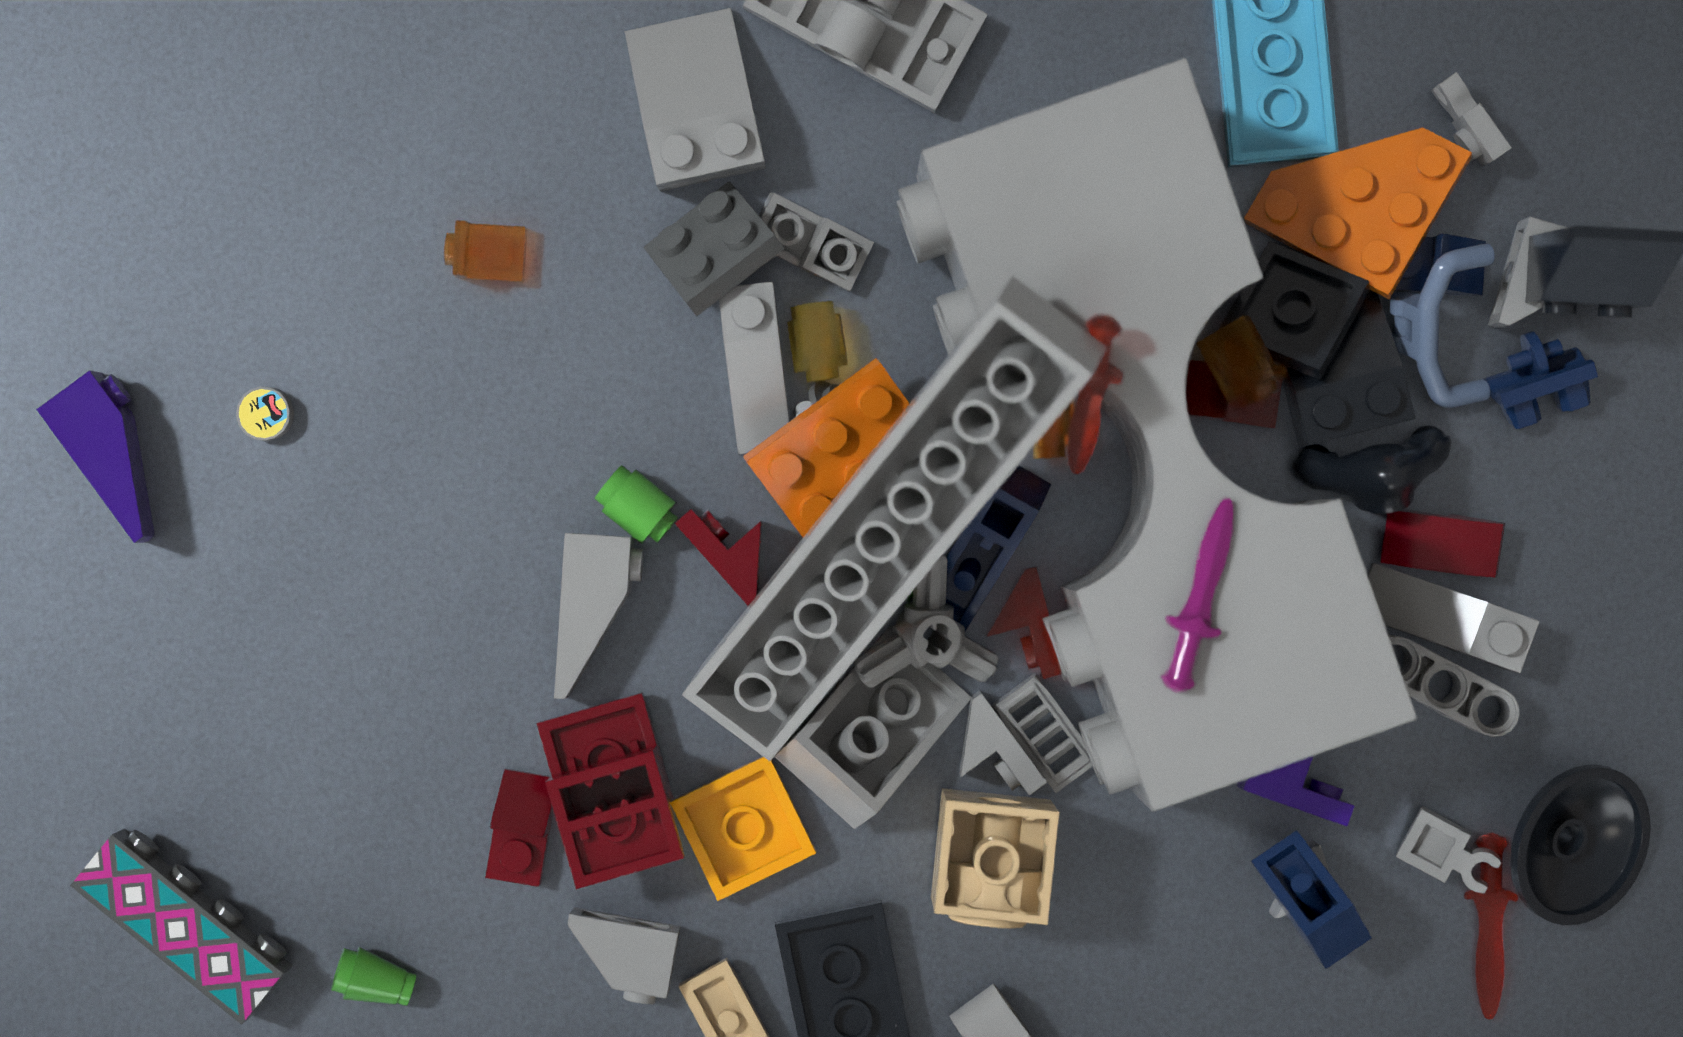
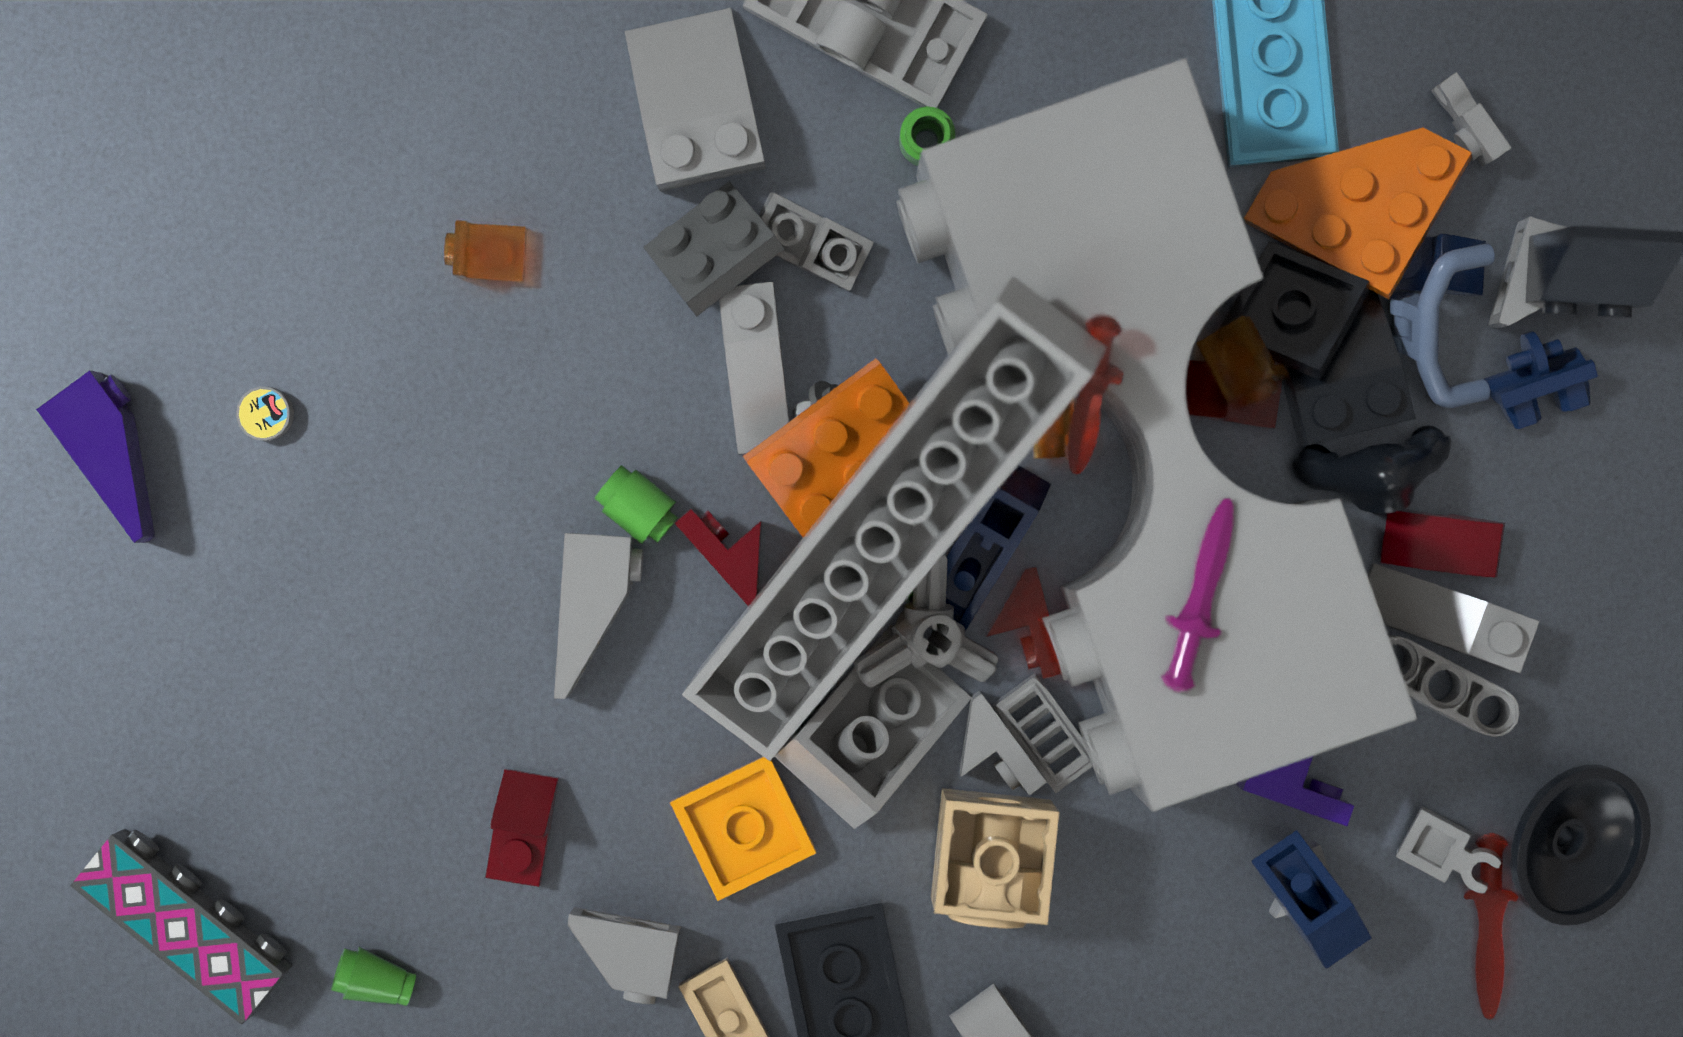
dark red bracket [536,692,685,889] -> none
clear yellow brick [787,301,849,383] -> none
none -> bright green brick [899,107,955,166]

